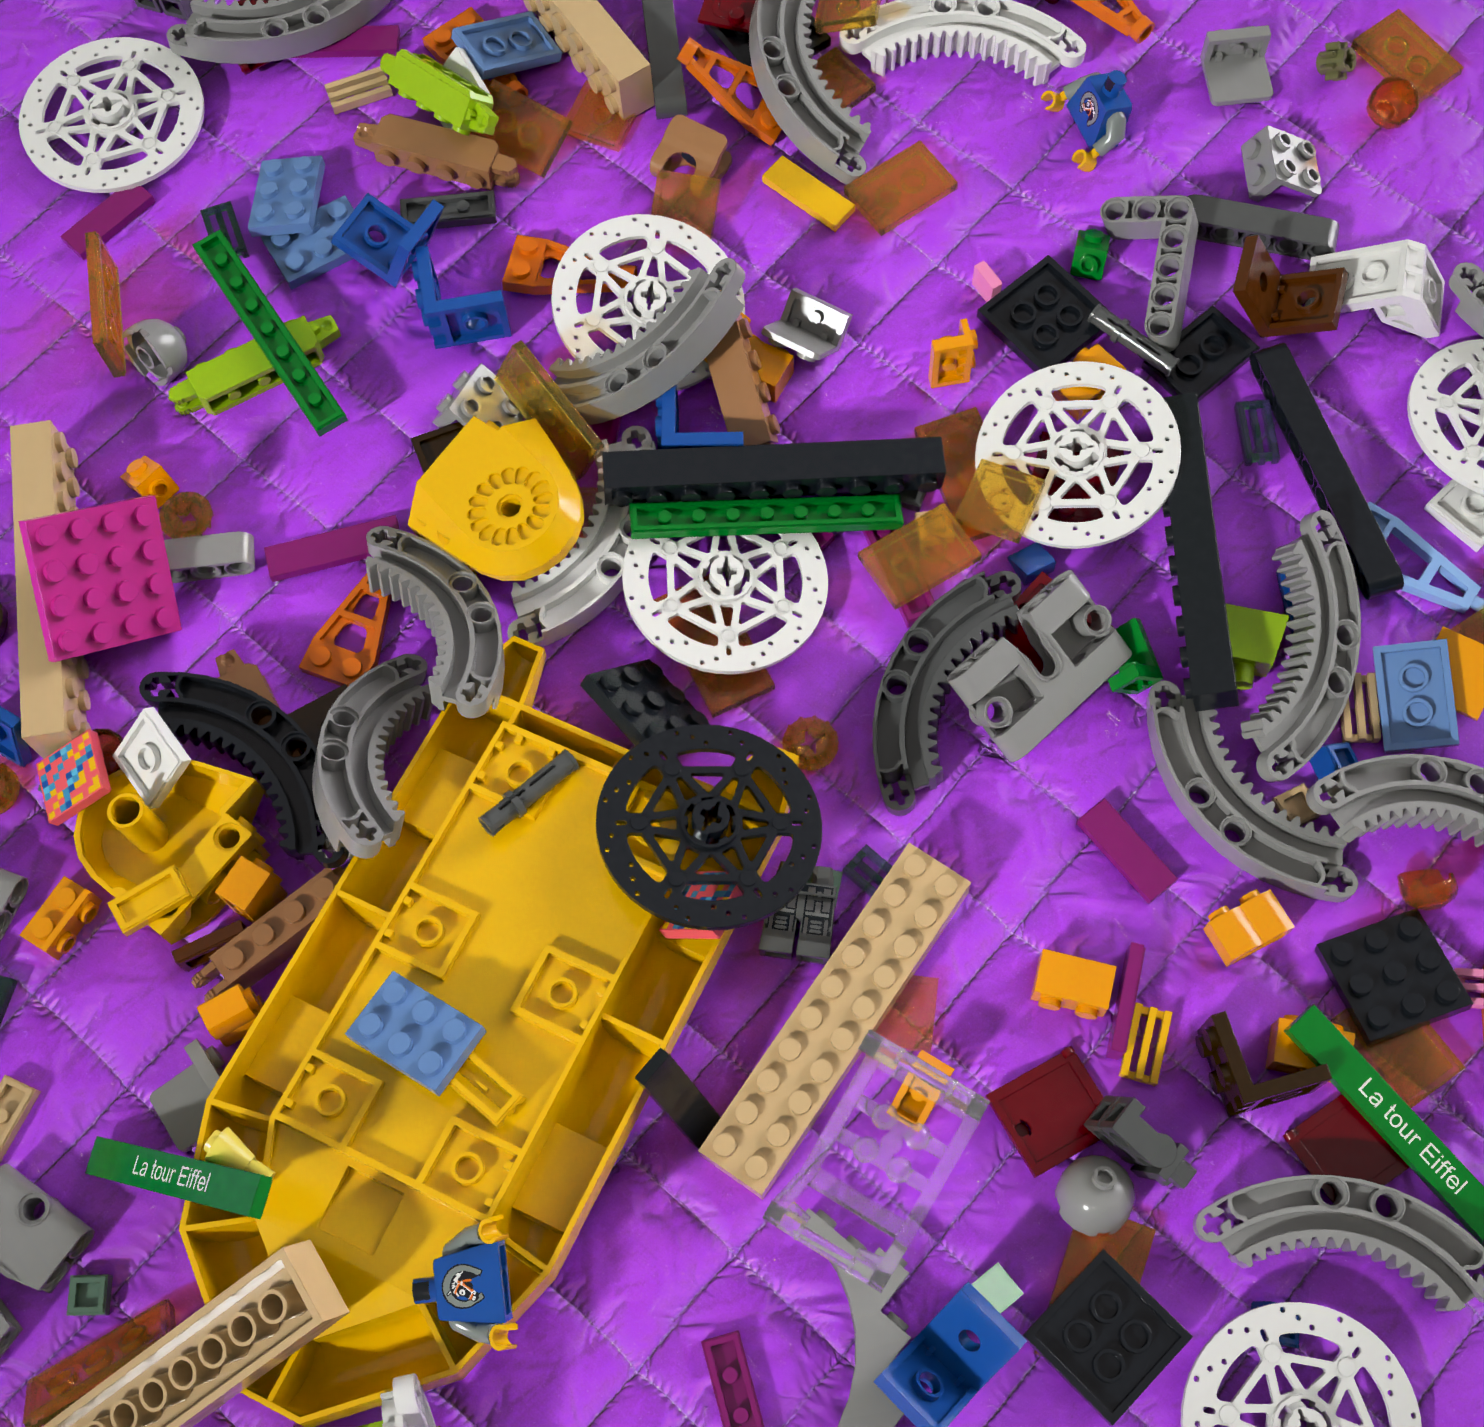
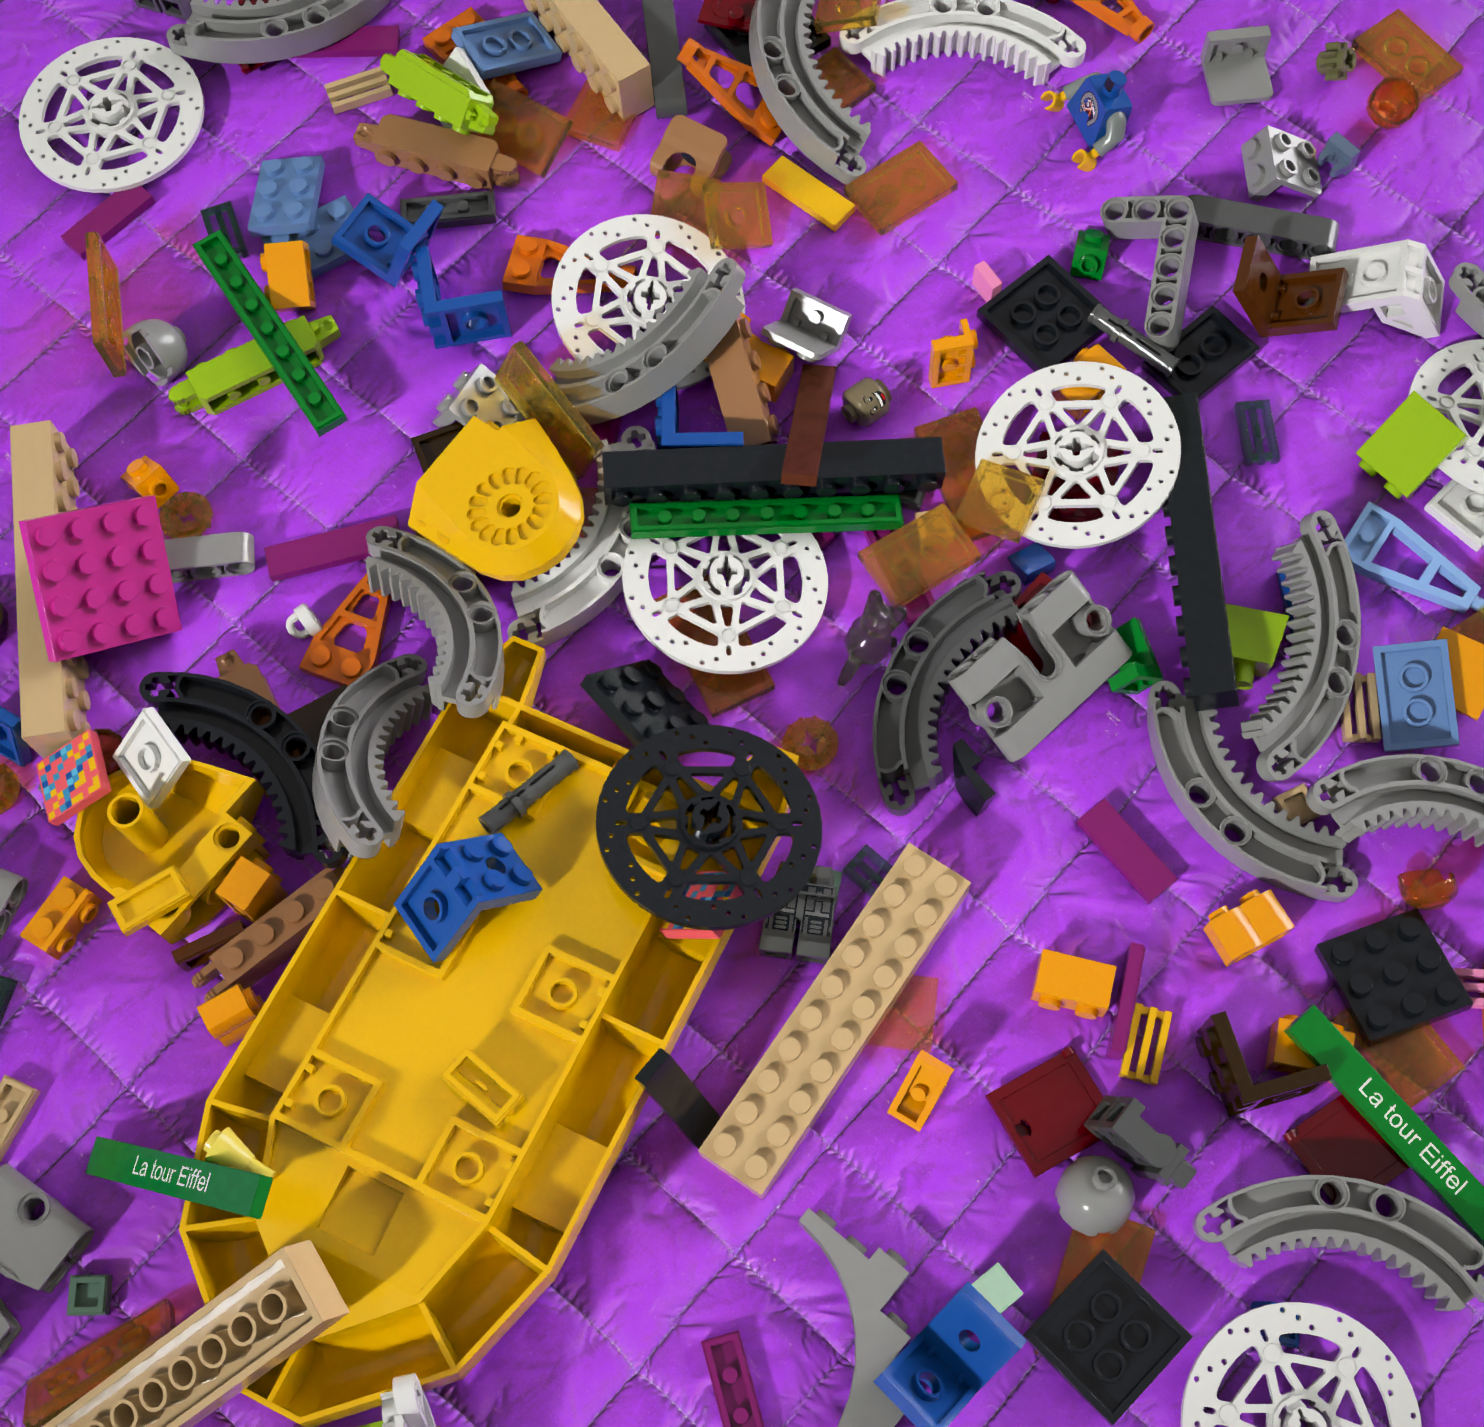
light grey bracket [150,1038,225,1152] -> none
medium blue plate [345,971,487,1096] -> none
torso [412,1214,518,1351] -> none
clear windscreen [762,1029,991,1293] -> none
black beam [1250,343,1404,600] -> none
blue slope [1309,742,1358,780] -> none
none -> light orange brick [260,240,316,312]
none -> white tile [286,603,323,639]
none -> blue bracket [394,833,543,963]
none -> clear yellow tile [702,182,773,249]
none -> copper tile [781,364,836,487]
none -> clear smoke animal [838,590,908,686]
none -> dark tan head [841,377,892,427]
none -> black slope [953,738,996,817]
none -> sand blue tile [1317,132,1360,178]
none -> lime panel [1356,391,1469,500]

